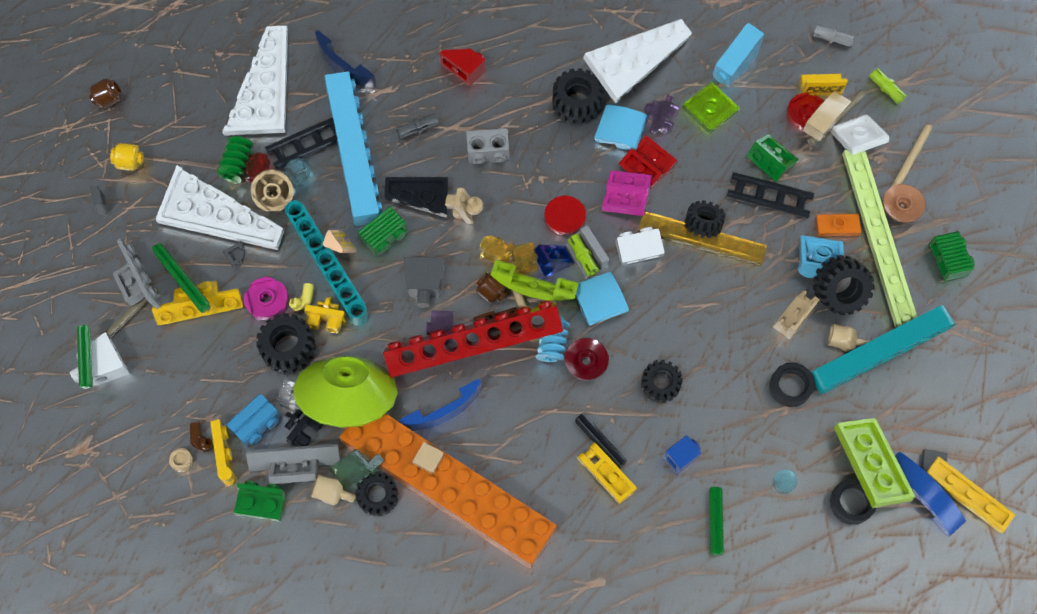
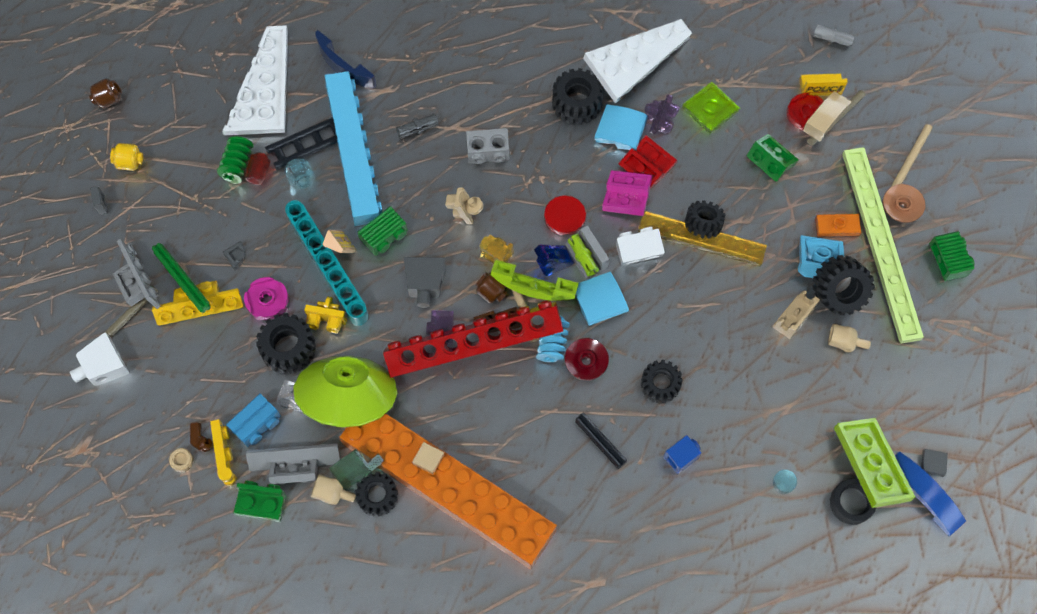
green axle [77,325,93,389] -> none
white wing [155,165,284,250] -> none
tan cylinder [251,169,294,211] -> none
black hips [284,409,323,446] -> none
light yellow arm [289,283,314,311] -> none
black wing [384,177,448,218] -> none
blue slope [399,379,481,431] -> none
red slope [439,48,486,86] -> none
clear yellow brick [512,242,538,275] -> none
yellow plate [577,443,637,505] -> none
green axle [709,486,724,556] -> none
medium azure slope [713,23,764,87] -> none
black bar [726,172,814,219] -> none
black tyre [769,362,815,407] -> none
teal beam [811,305,956,395] -> none
white tile [831,114,889,155] -> none
lime pin [869,68,907,105] -> none
yellow tile [926,456,1016,534] -> none

